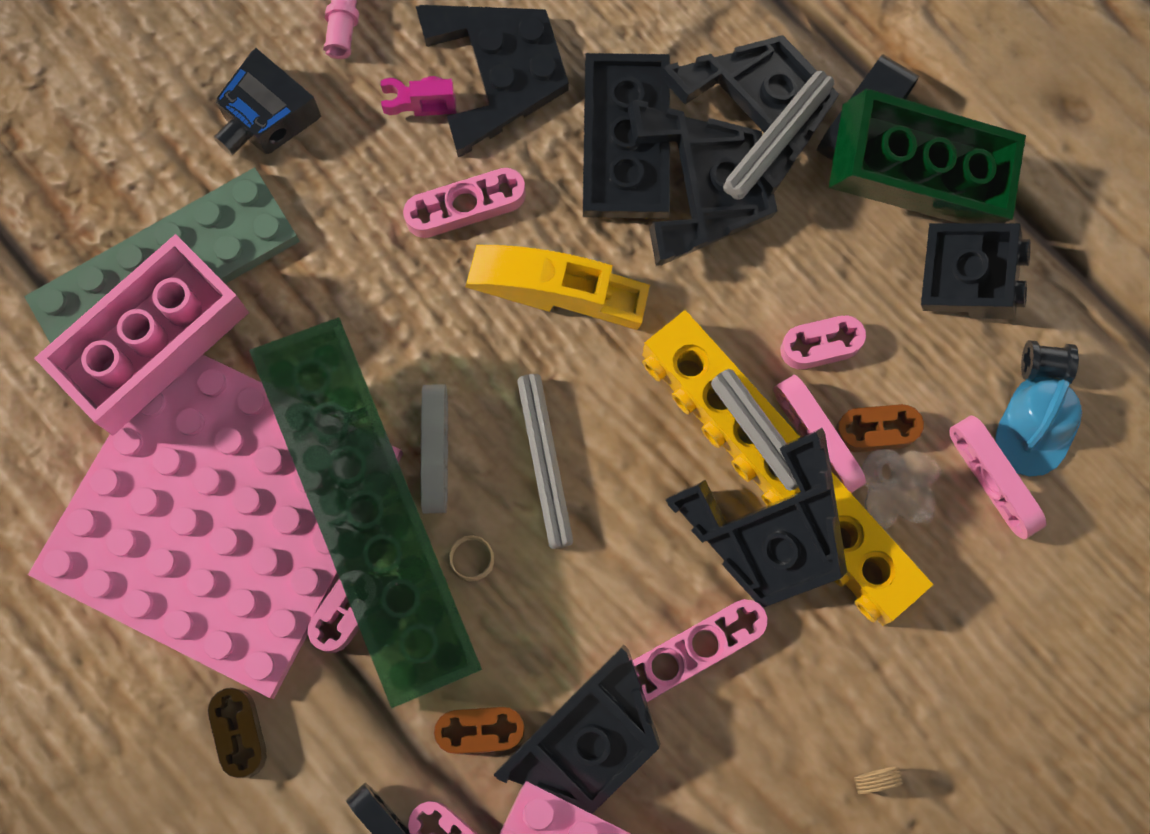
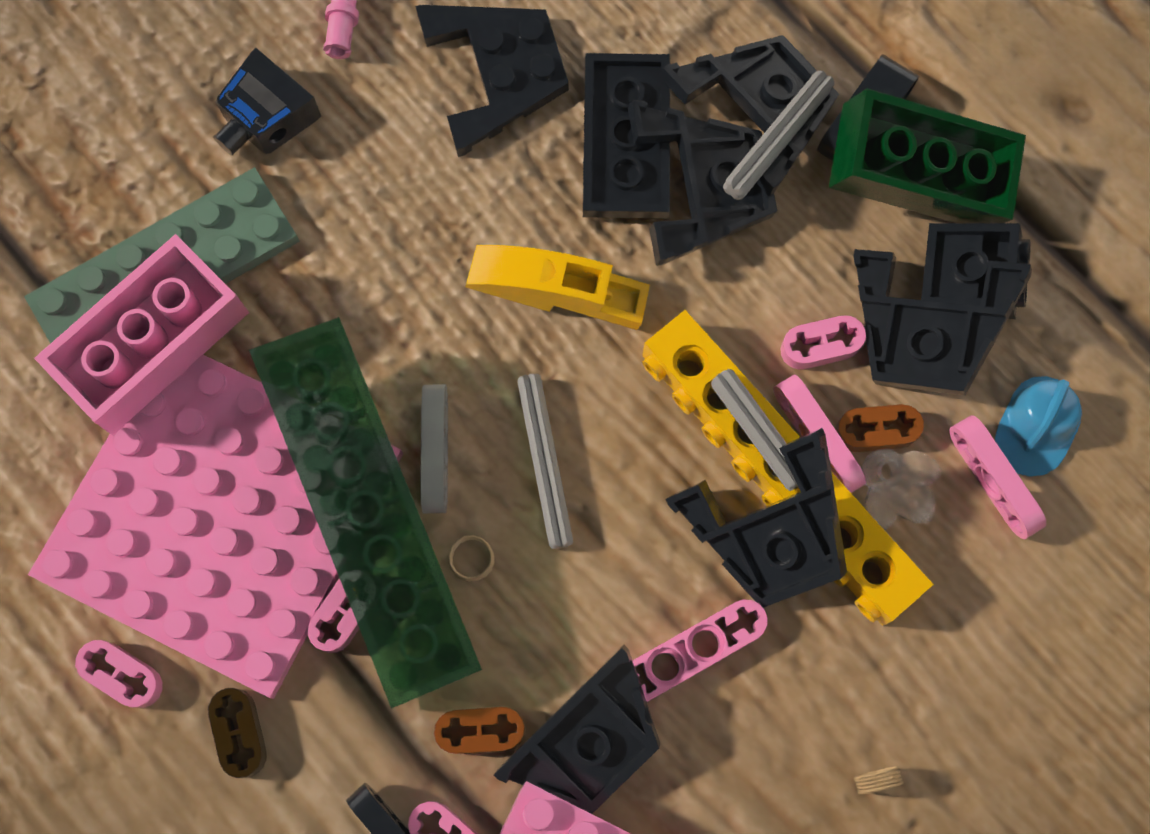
dark pink plate [380,76,457,116] -> none
bright pink beam [403,168,526,238] -> none
black bush [1021,340,1079,384] -> none
none -> bright pink beam [75,640,163,708]
none -> black wing [853,249,1032,396]

